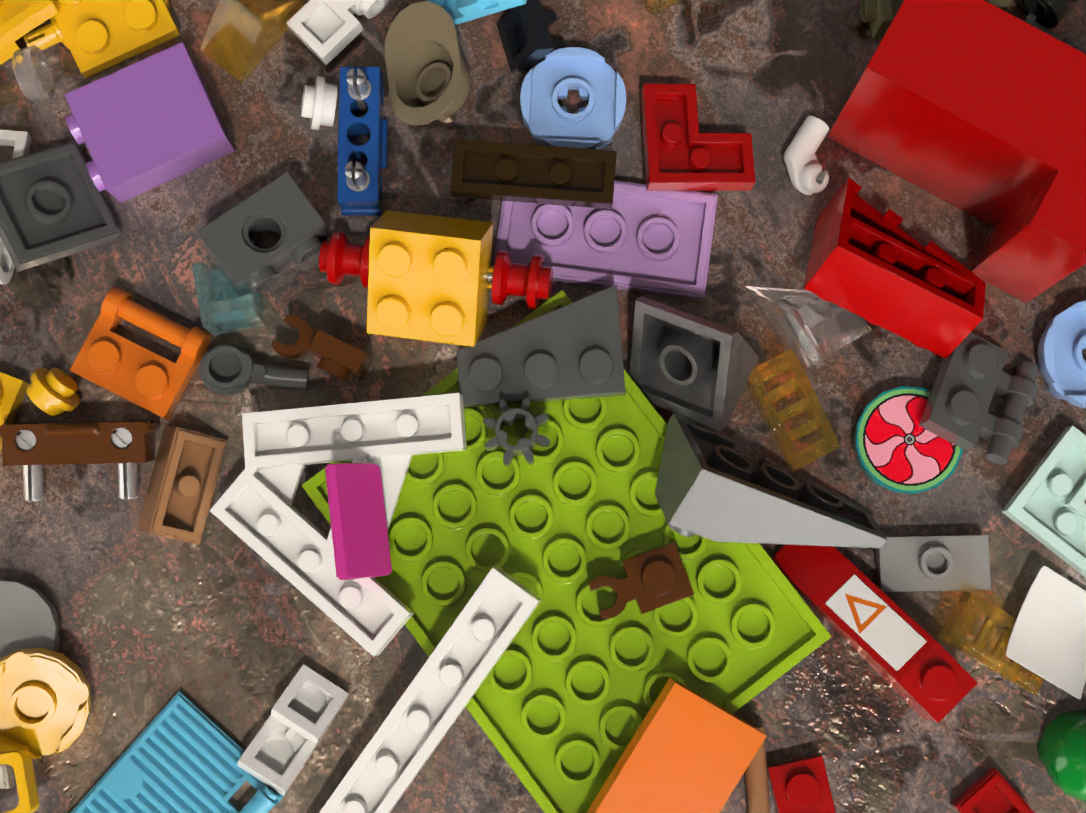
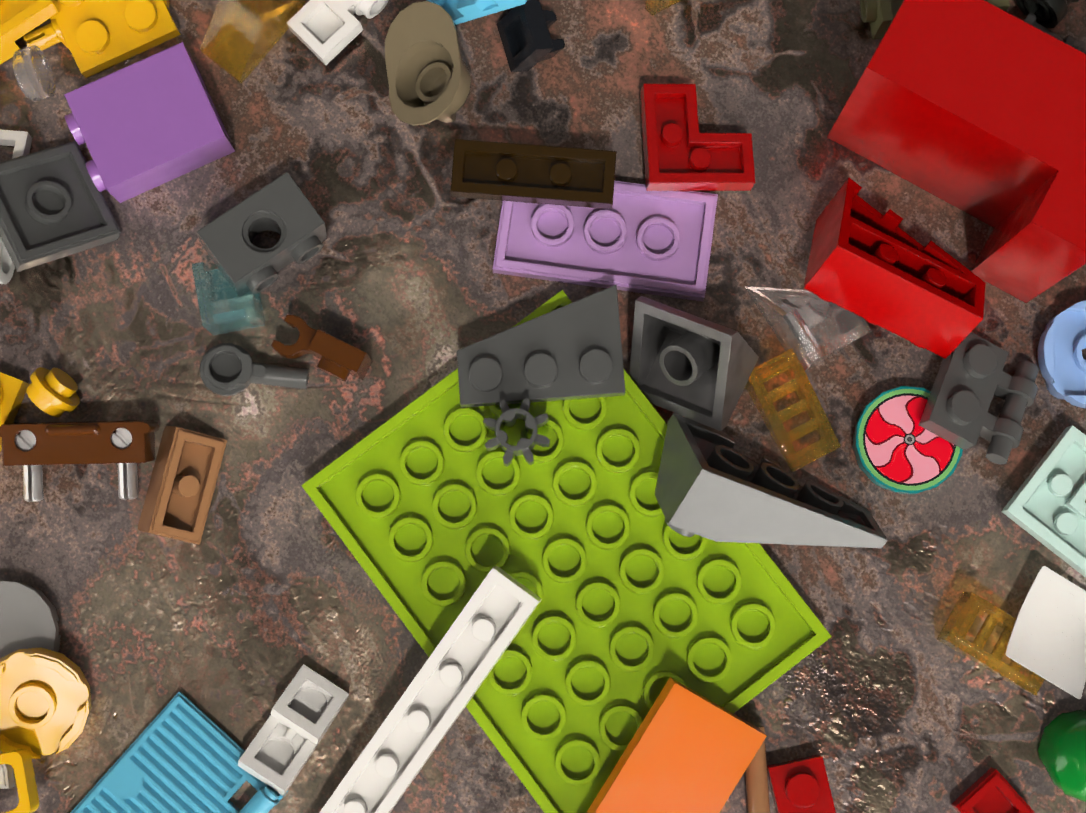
orange plate [69,286,212,421] -> none
white plate [210,393,467,657] -> none
white plate [301,76,338,130] -> none
yellow brick [319,210,553,347] -> none
dark pink slope [325,463,392,580] -> none
blue piece [337,67,388,216] -> none
light blue plate [520,47,626,150] -> none
reddish brown plate [589,542,694,619] -> none
red slope [771,545,978,723] -> none
white arm [784,115,830,195] -> none
light grey plate [875,535,991,592] -> none

